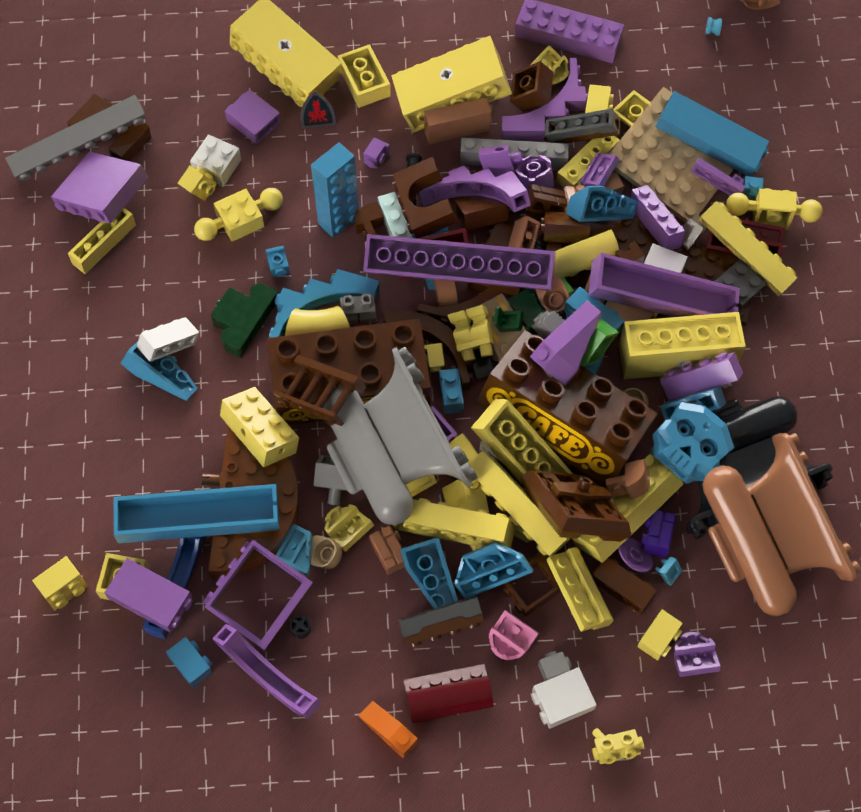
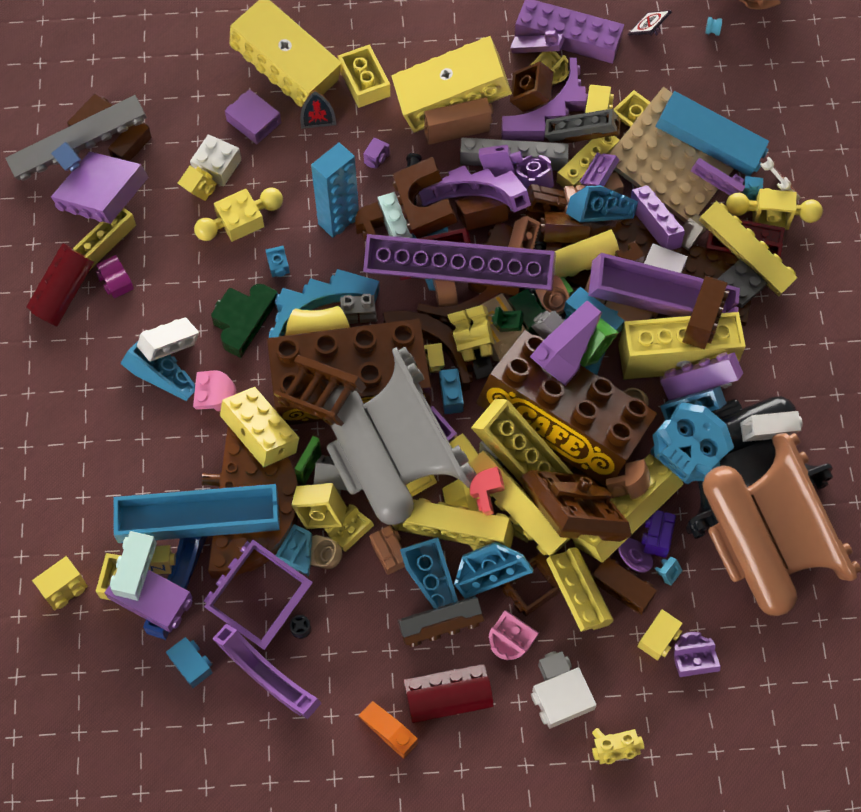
none -> dark red brick [26,243,94,327]
none -> medium blue brick [51,142,81,172]
none -> magenta brick [95,255,134,299]
none -> light aqua brick [110,531,157,601]
none -> light yellow brick [149,545,176,574]
none -> bright pink slope [193,371,236,411]
none -> light yellow brick [291,483,347,529]
none -> bright green tile [295,436,322,486]
none -> coral brick [470,467,505,516]
none -> medium lavender hinge [510,30,565,53]
none -> piece [628,10,672,36]
none -> reddish brown brick [682,276,729,350]
none -> white brick [740,411,803,442]
none -> white flag [760,157,801,200]

